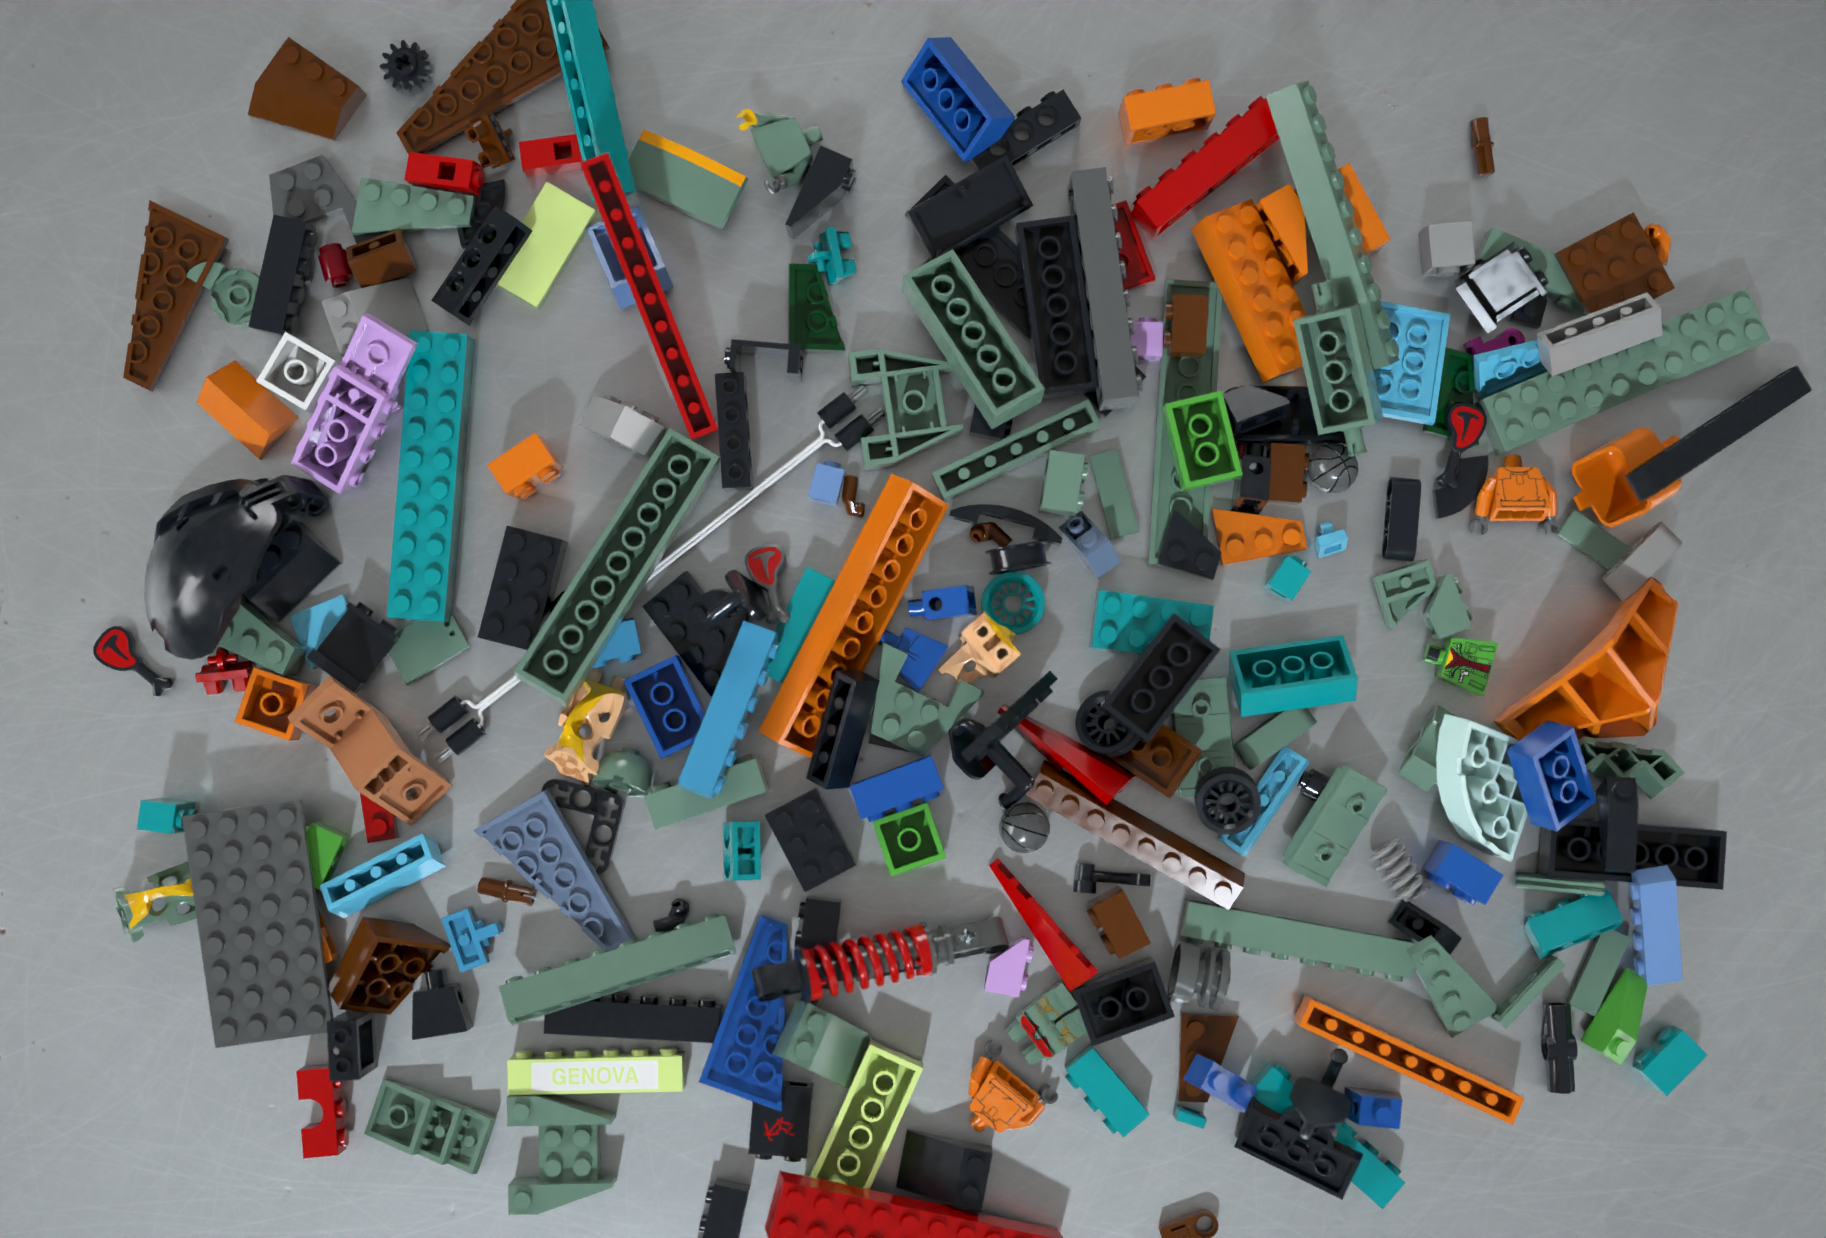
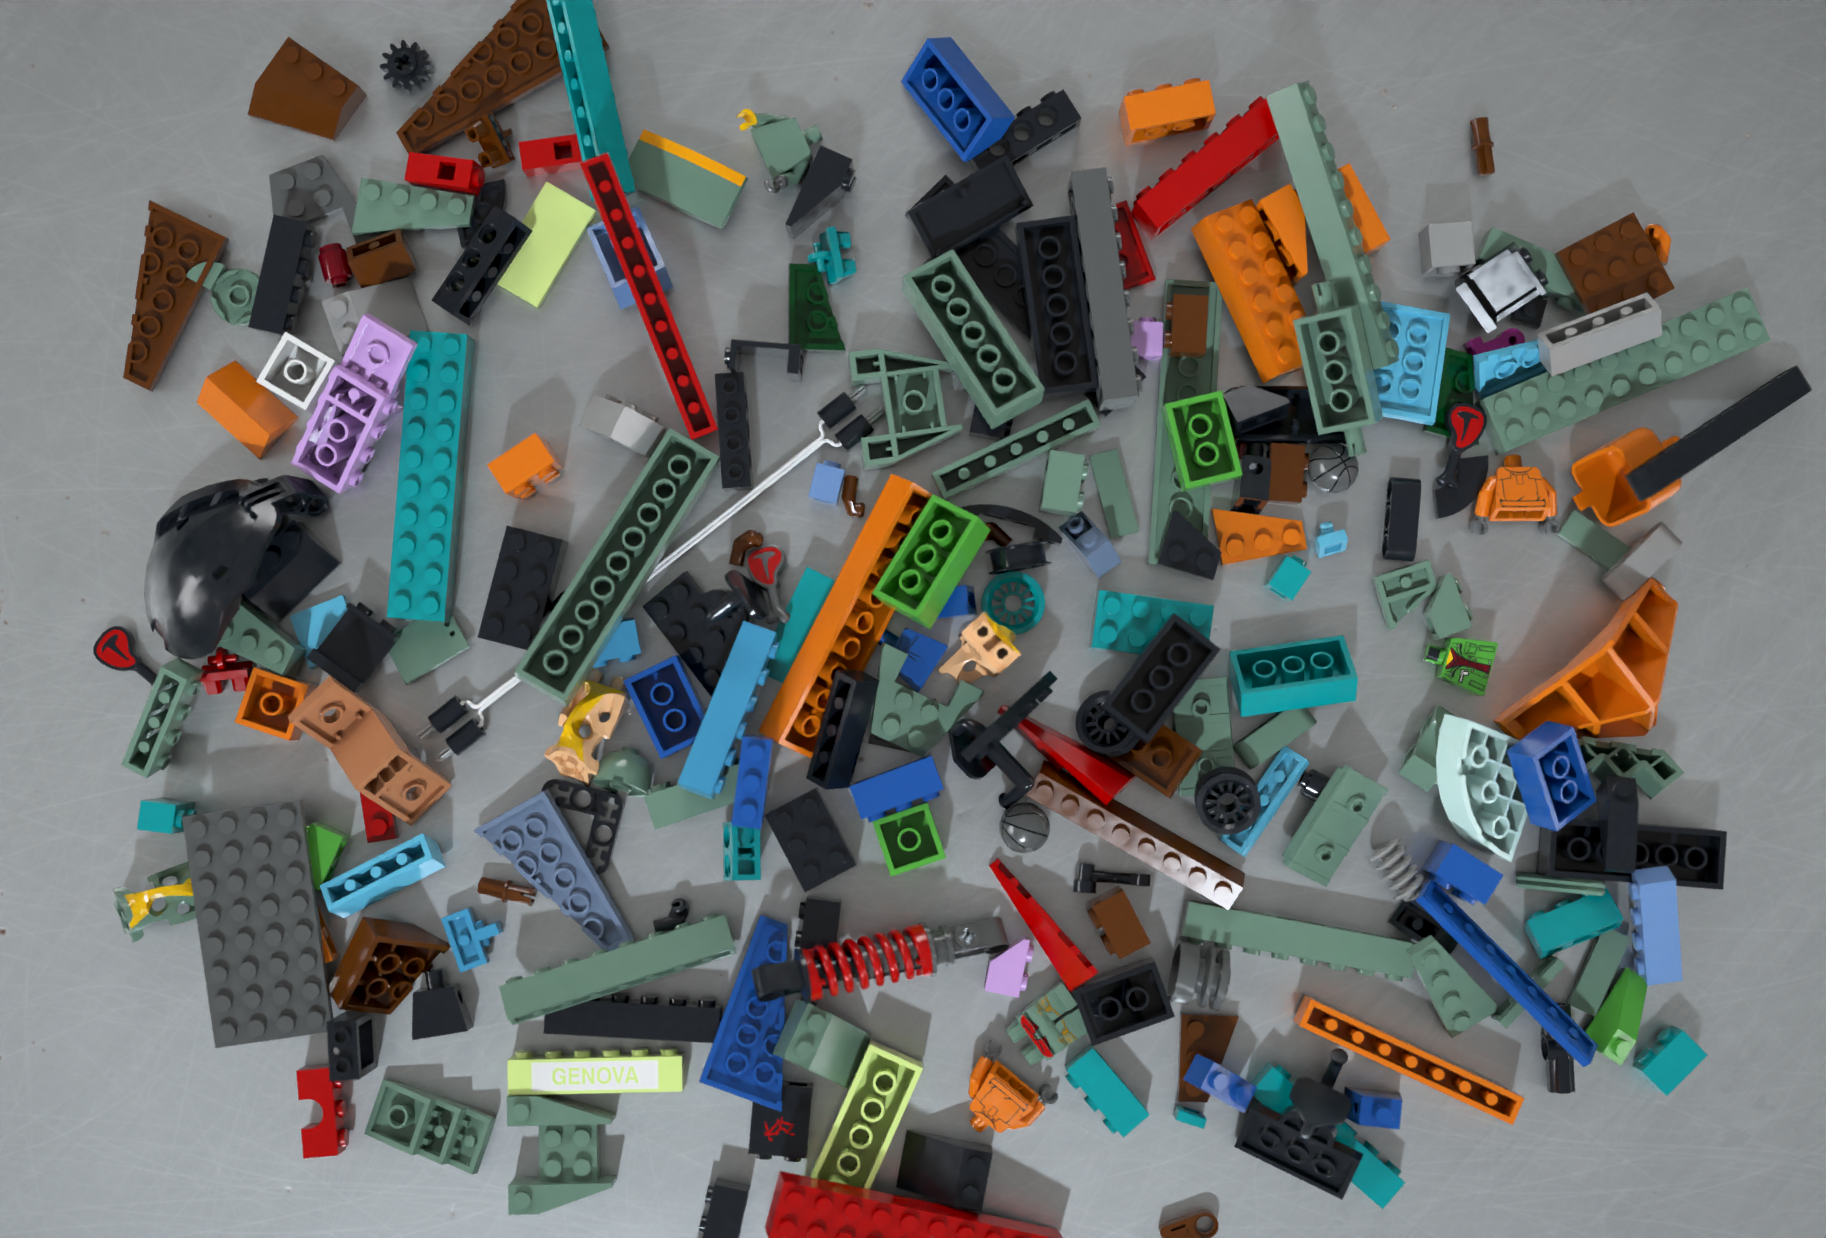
none -> sand green brick [121,658,203,778]
none -> reddish brown arm [729,530,764,567]
none -> blue brick [731,734,774,829]
none -> bright green brick [872,495,990,629]
none -> blue tile [1416,879,1598,1068]

